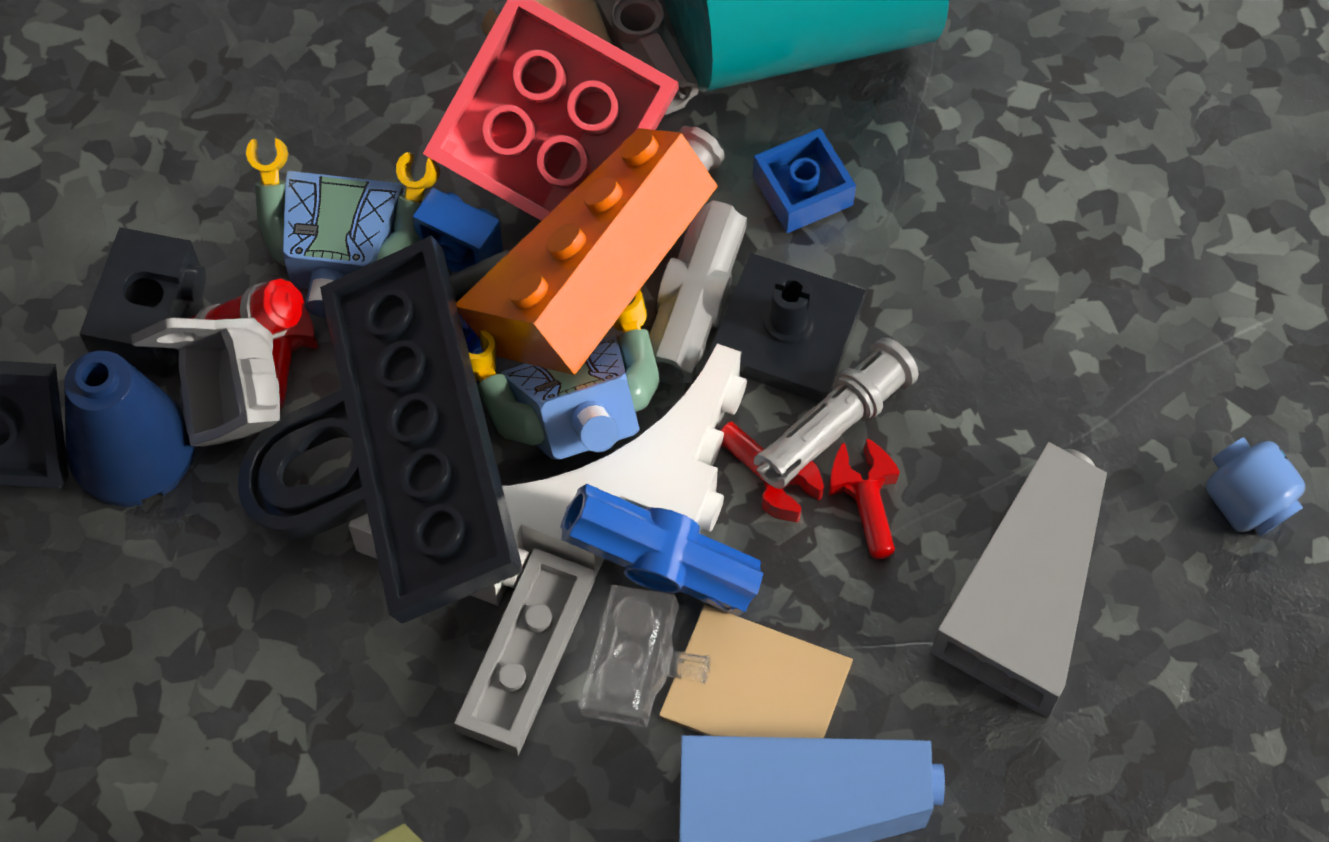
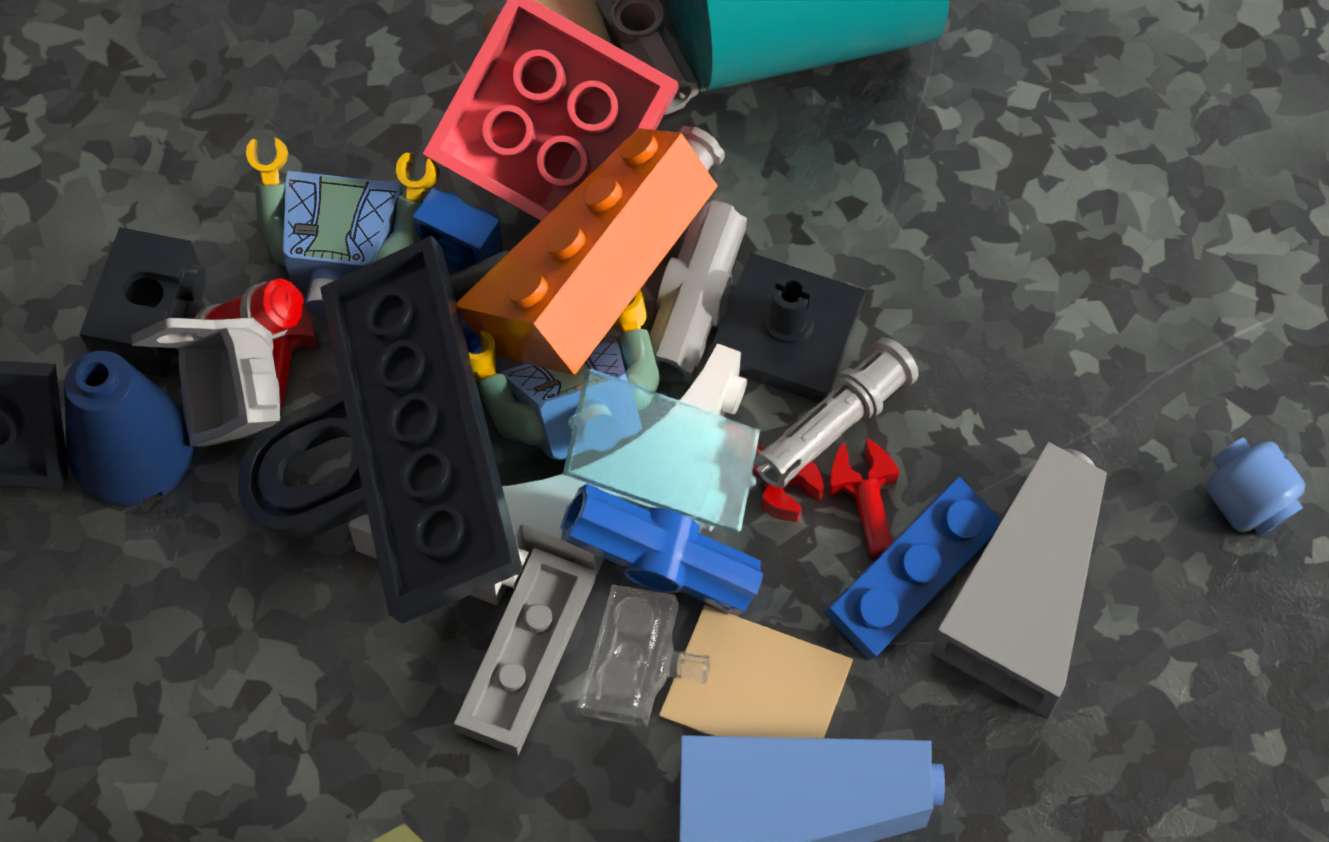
blue piece [752,128,856,233] -> none
none -> clear light blue piece [563,369,760,534]
none -> blue plate [823,476,1002,660]

